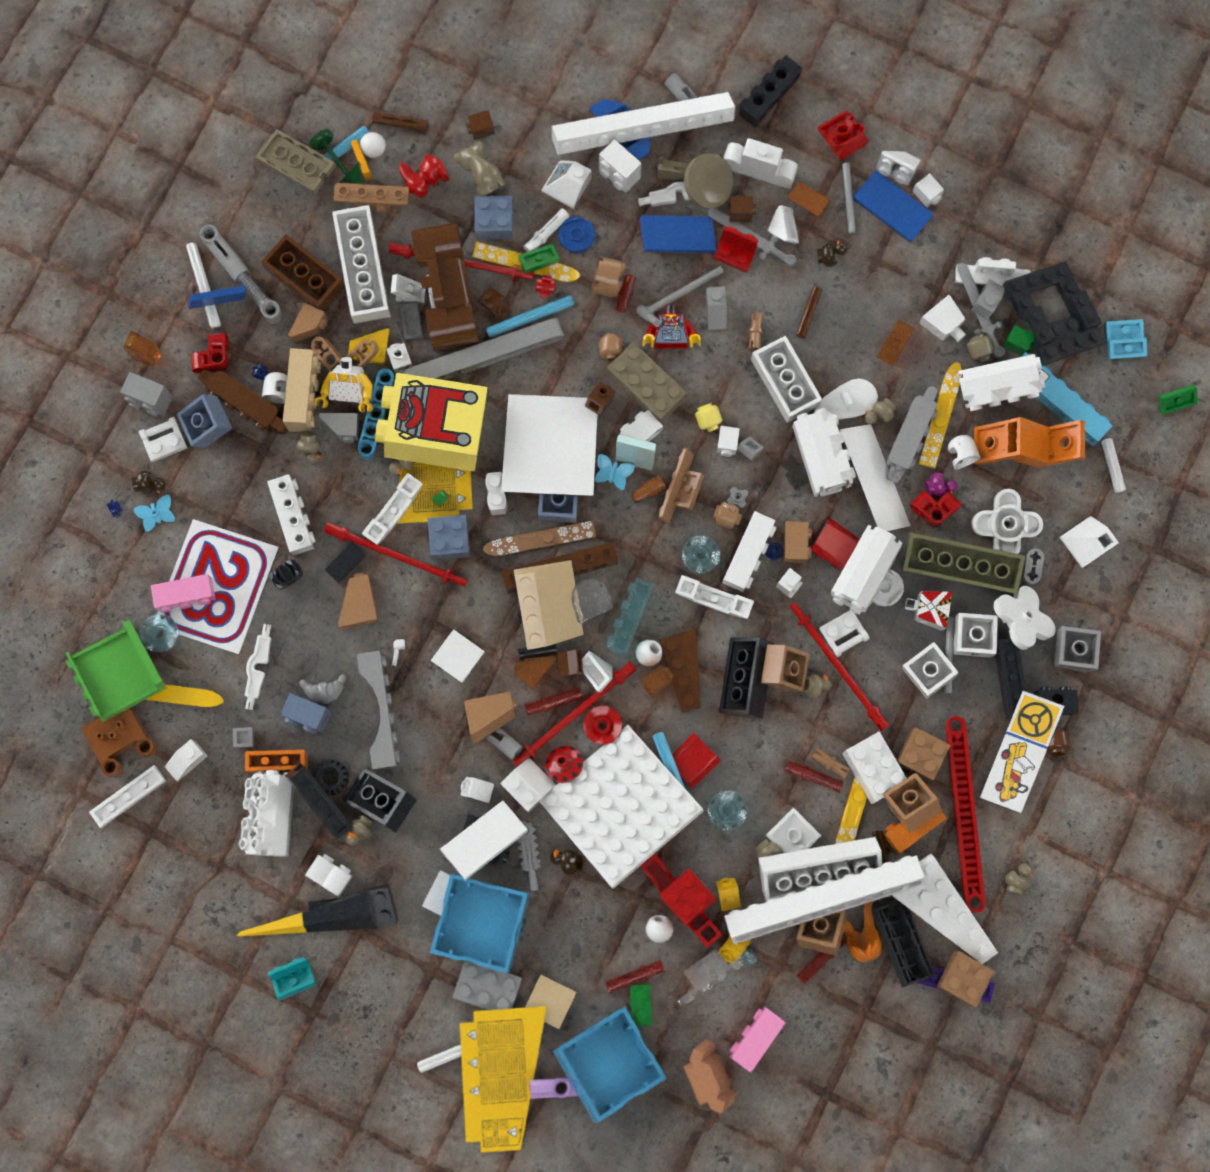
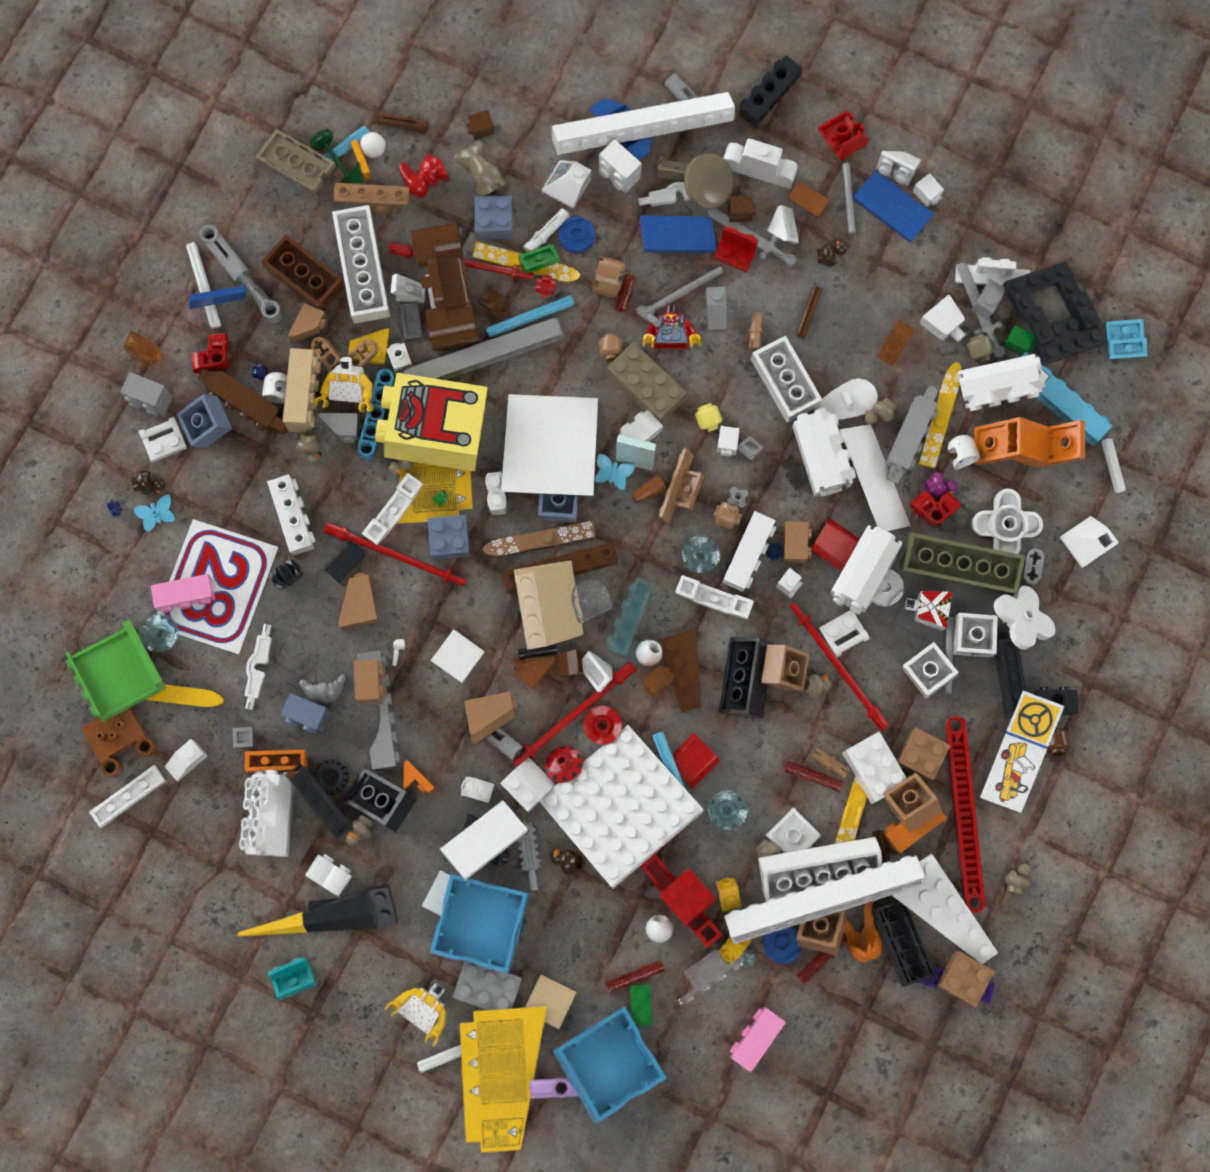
clear red pin [524,687,583,716] -> none
reddish brown brick [585,382,615,416] -> none
nougat slope [683,1039,738,1114] -> none
light grey brick [1053,626,1101,672] -> none
green plate [1159,384,1198,415] -> none
none -> medium nougat brick [354,659,387,705]
none -> torso [385,983,446,1047]
none -> orange slope [403,760,436,794]
none -> blue tile [763,926,802,964]

